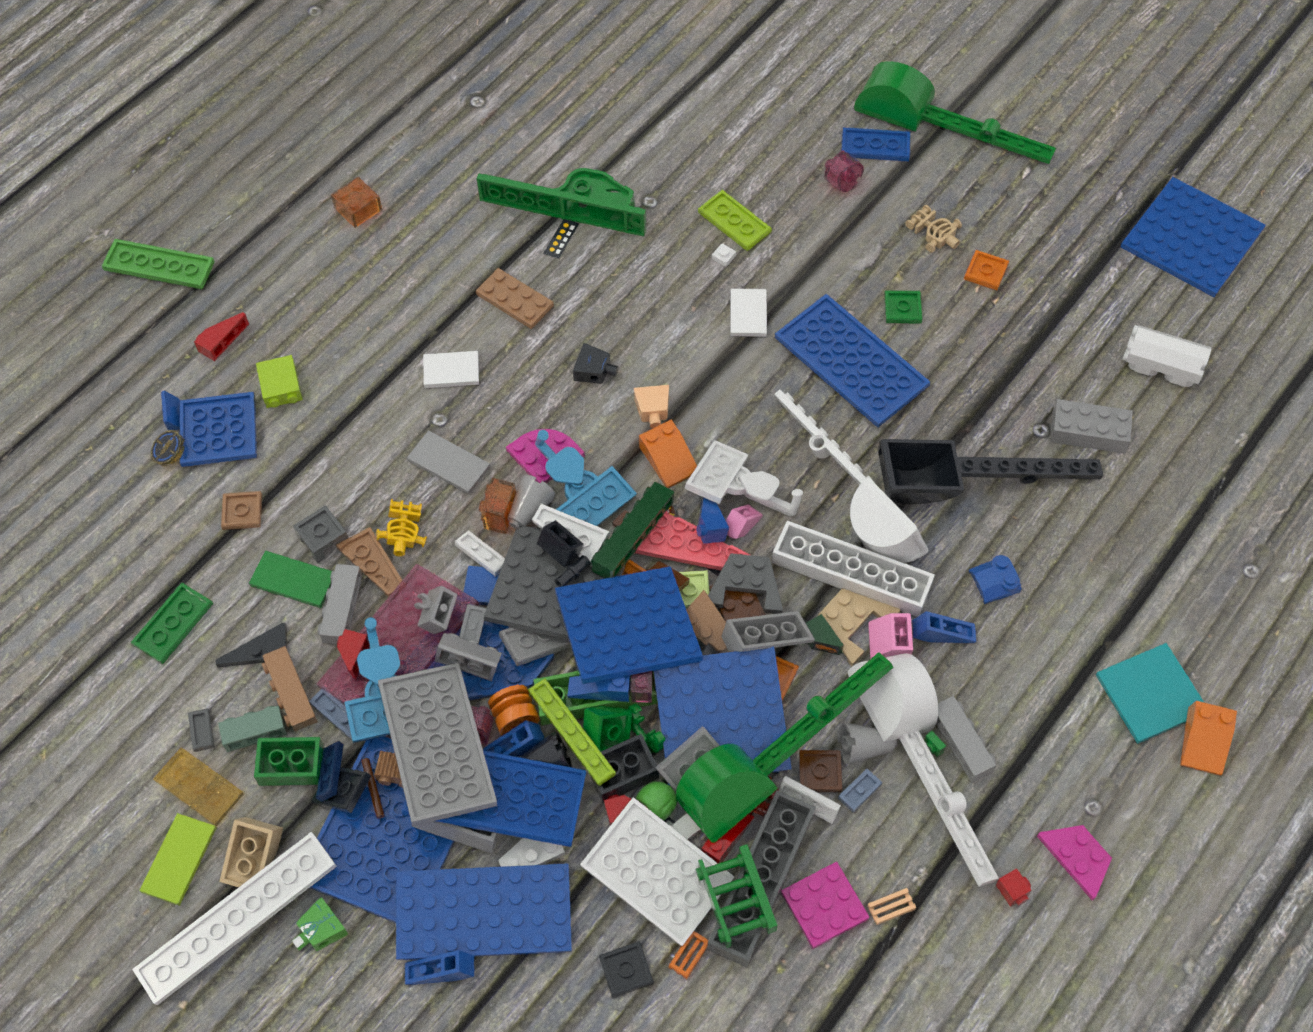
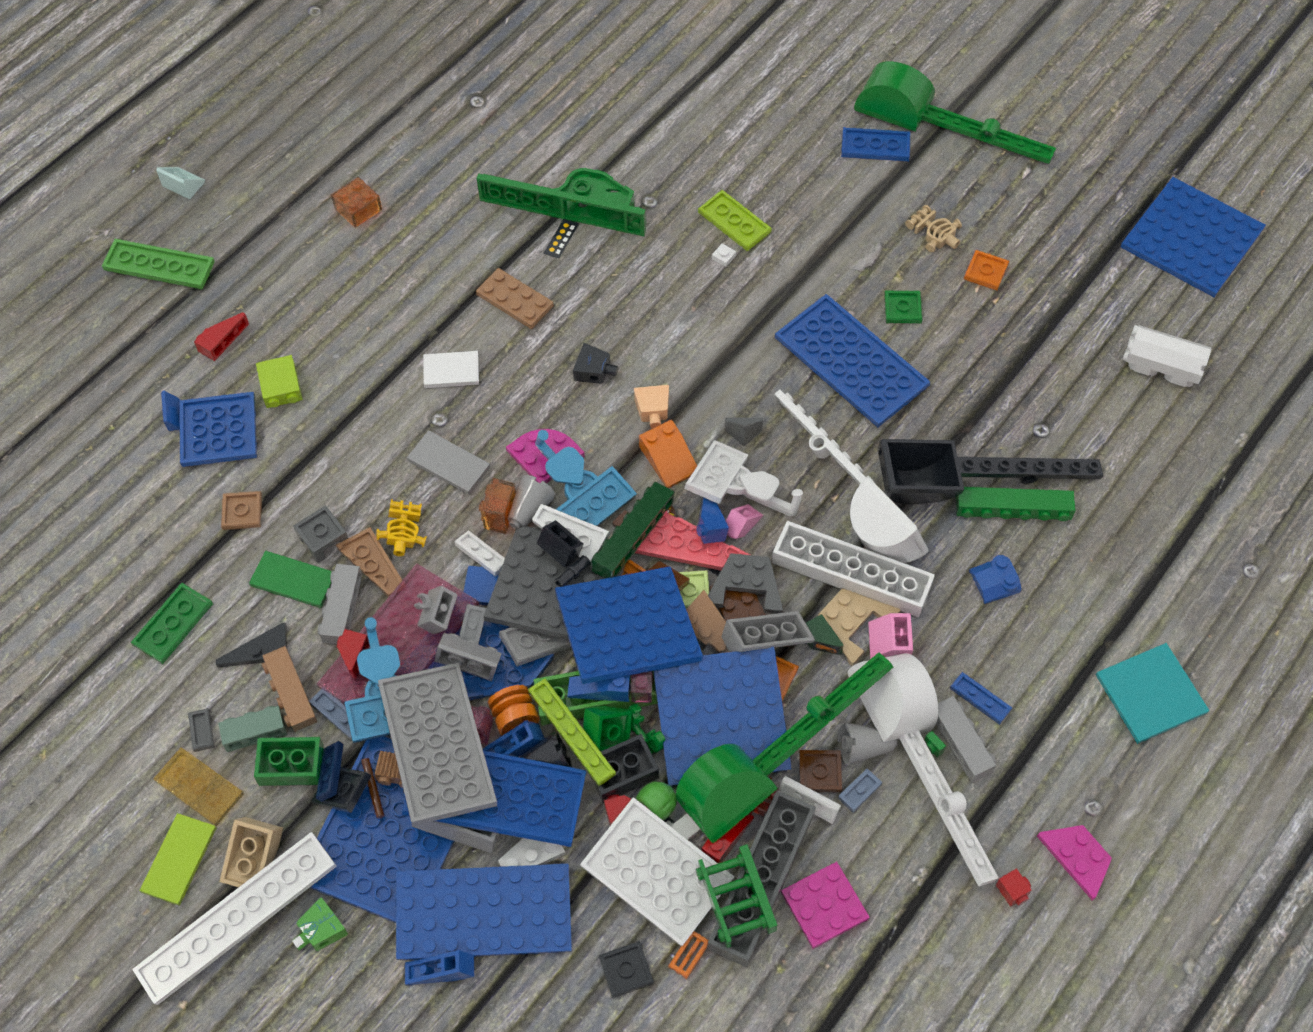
tile [151,430,185,467] -> none
light grey tile [655,726,719,791] -> none
white tile [730,289,767,337] -> none
clear pink brick [824,150,864,192] -> none
light nougat tile [867,888,916,925] -> none
blue slope [912,611,976,643] -> none
light grey brick [1050,399,1133,454] -> none
orange slope [1180,701,1237,776] -> none
none -> light aqua slope [156,167,205,199]
none -> dark grey slope [725,418,763,446]
none -> blue tile [950,672,1012,725]
none -> green brick [956,487,1076,521]

